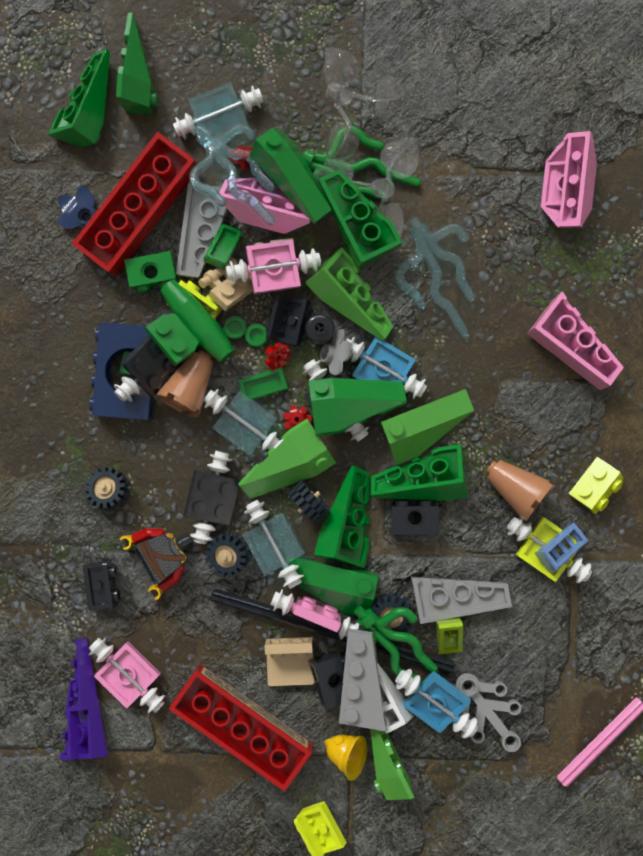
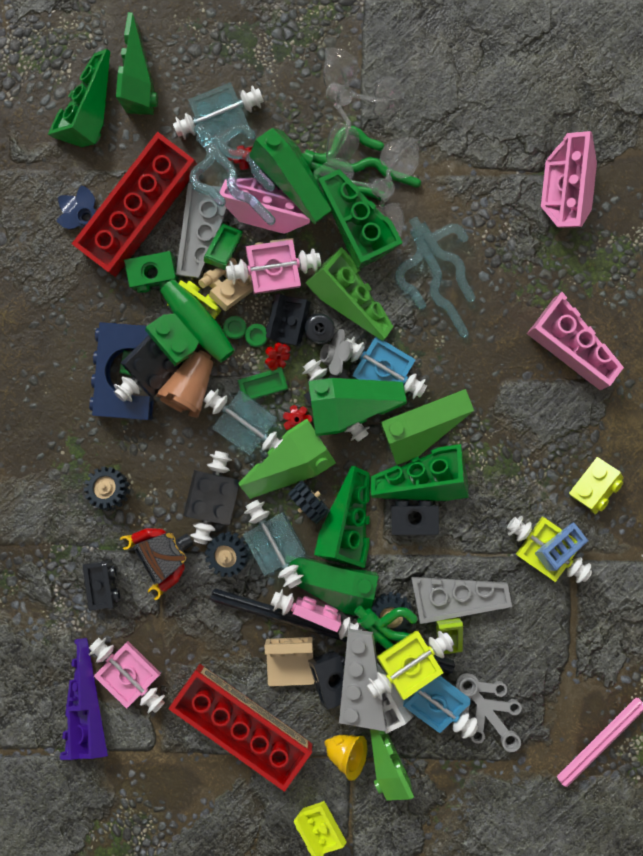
nougat cone [486,460,554,521] -> none
none -> neon yellow plate [366,631,454,700]

